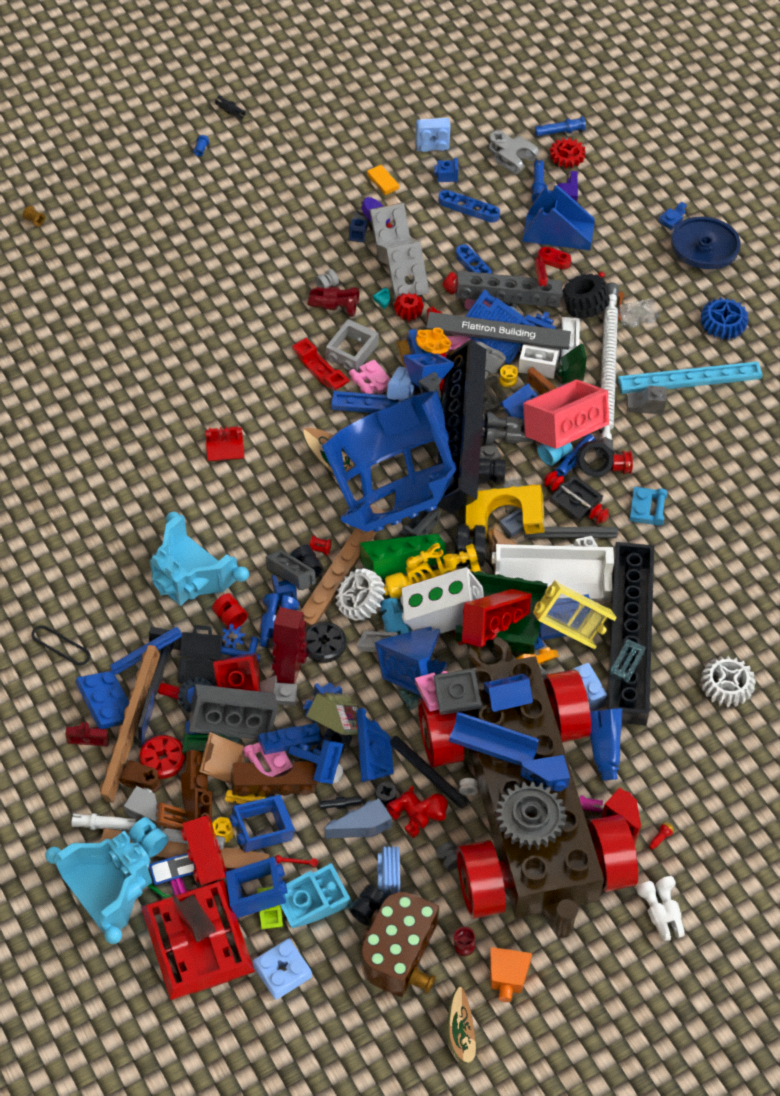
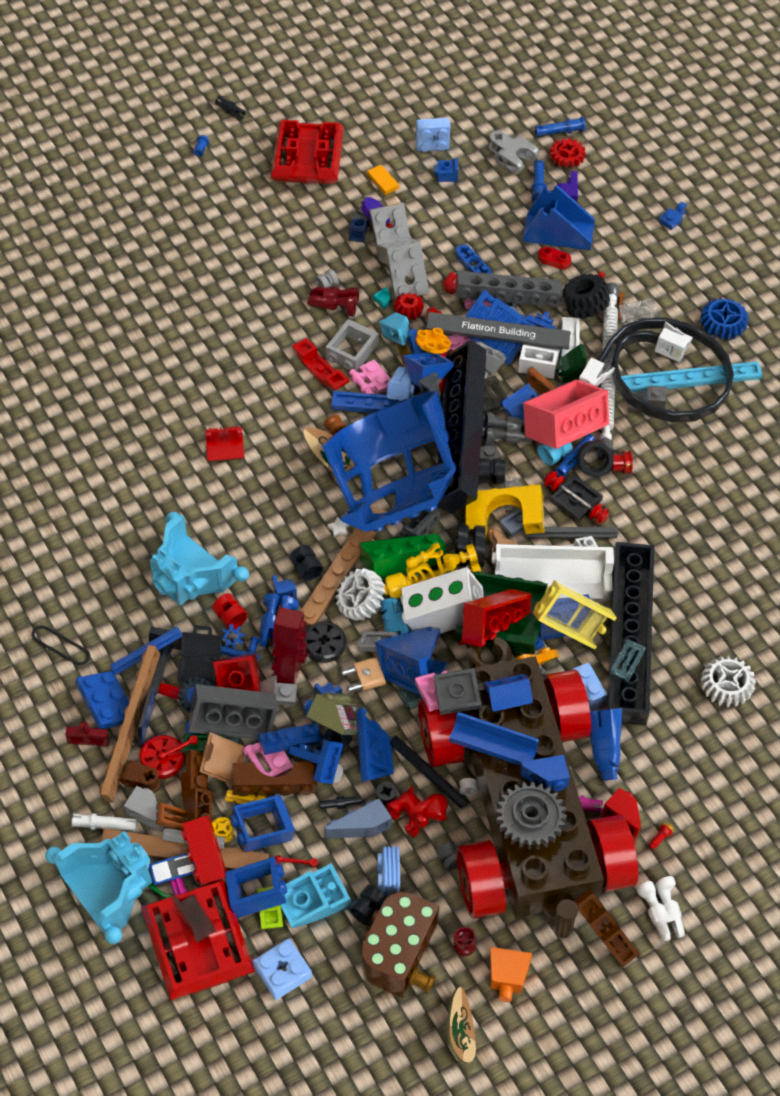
pearl gold bush [23,205,46,227] -> none
medium azure wheel [128,817,169,858] -> none
dark grey container [265,550,316,590] -> none
red bush [309,535,332,556] -> none
blue beam [438,190,500,223] -> none
yellow wheel [499,365,518,388] -> none
red axle [534,257,548,287] -> none
dark azure plate [629,487,668,525] -> none
dark blue dish [671,216,741,269] -> none
none -> red hinge [158,736,198,760]
none -> red piece [271,120,344,184]
none -> dark orange wheel [324,415,346,435]
none -> white piece [328,517,349,537]
none -> light nougat piece [341,657,386,692]
none -> medium azure slope [379,312,410,346]
none -> reddish brown slope [573,889,639,967]
none -> black piece [579,317,734,422]

